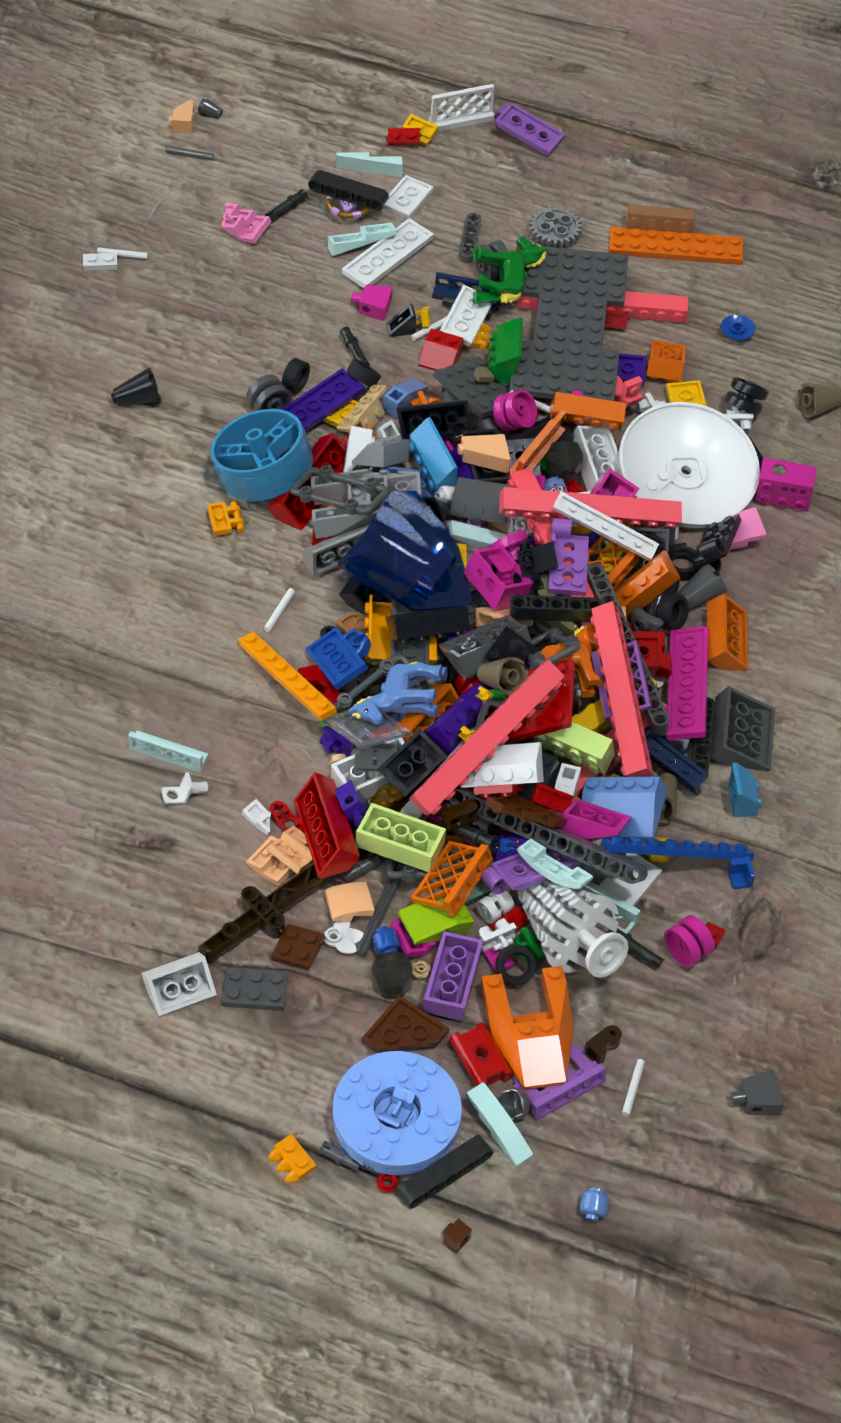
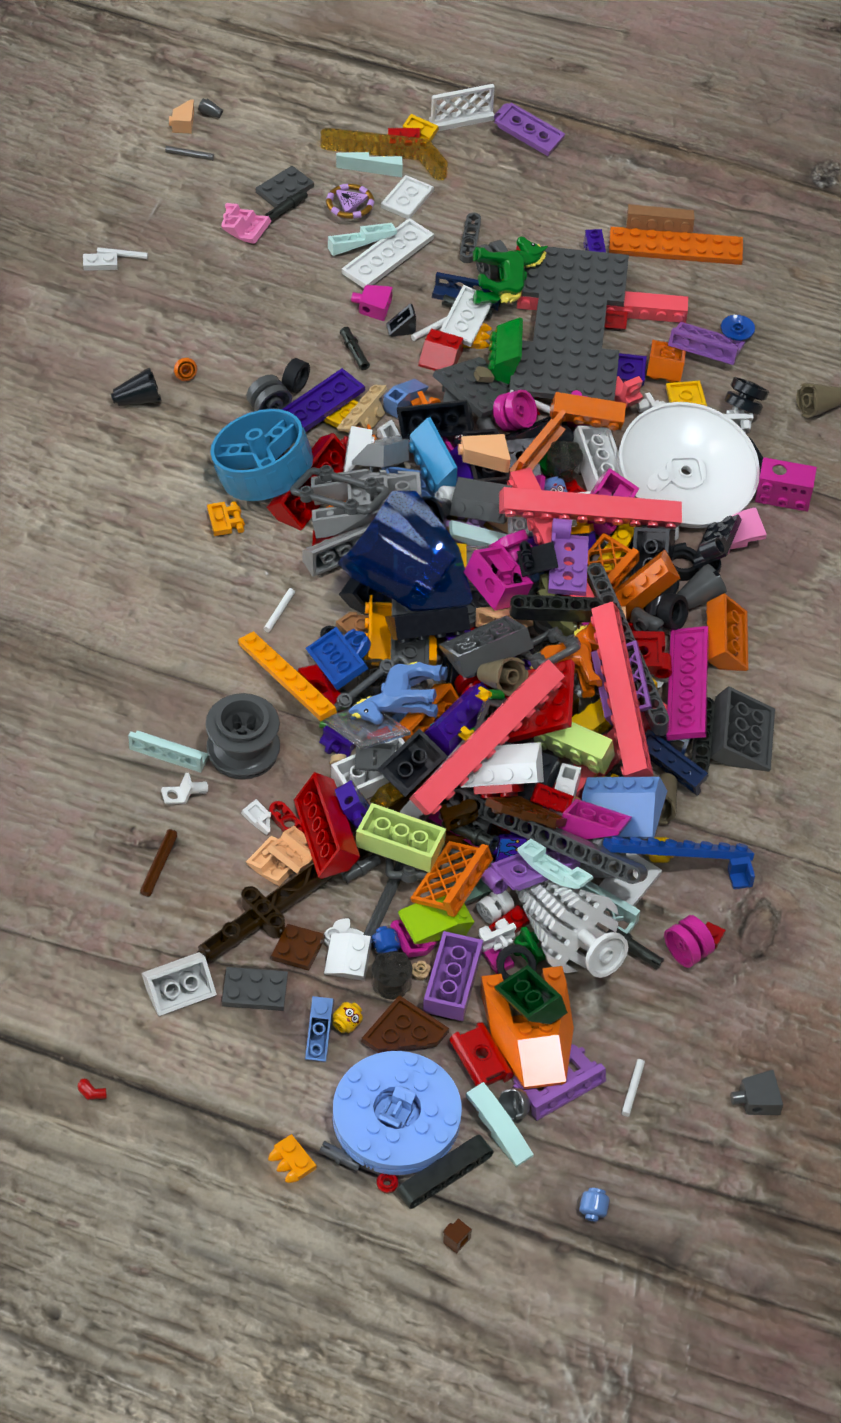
pearl dark grey beam [308,170,389,211] -> none
light nougat slope [324,882,375,922] -> none
black tyre [347,359,381,387] -> none
yellow tile [415,306,431,327] -> none
black hinge [484,626,535,662] -> none
light grey gear [528,206,583,248] -> none
white plate [552,491,659,561] -> none
dark brown leg [585,1025,622,1064] -> none
dark azure slope [728,763,762,817] -> none
none -> red arm [77,1078,107,1100]
none -> reddish brown axle [140,829,177,897]
none -> orange cone [174,358,197,381]
none -> dark grey wheel [205,693,280,780]
none -> dark grey plate [256,166,314,207]
none -> medium blue slope [305,996,334,1061]
none -> clear yellow beam [320,128,448,180]
none -> white slope [324,933,372,981]
none -> yellow head [332,1002,363,1033]
none -> dark green slope [494,965,568,1024]
none -> dark purple brick [584,229,606,253]
none -> medium lavender fence [668,322,745,365]

